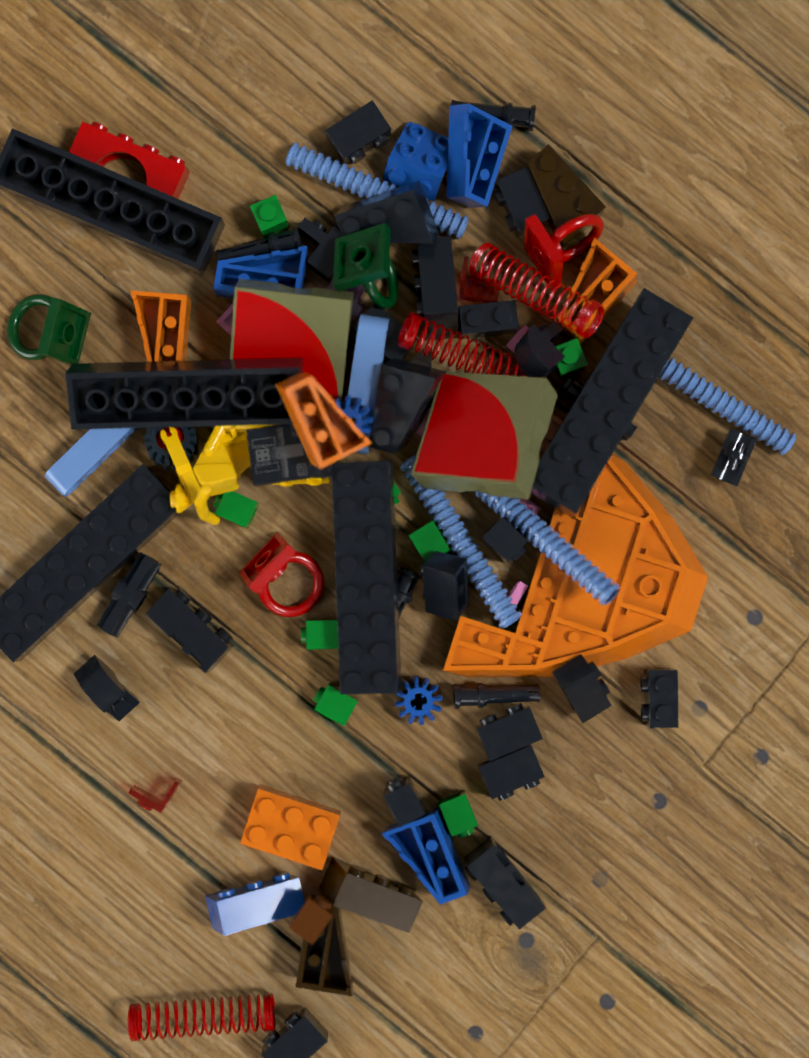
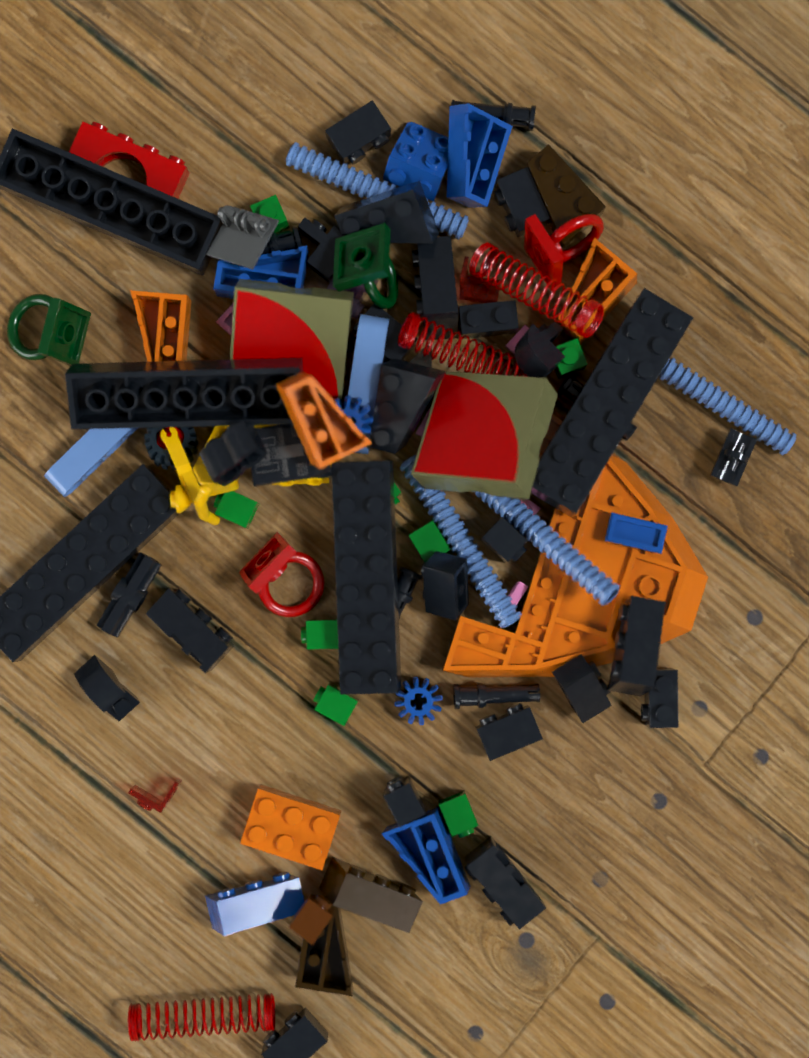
black brick [477,744,545,801] -> none
none -> black brick [199,420,268,486]
none -> dark grey hinge [206,205,279,270]
none -> blue tile [604,513,668,554]
none -> black wedge [607,596,665,697]

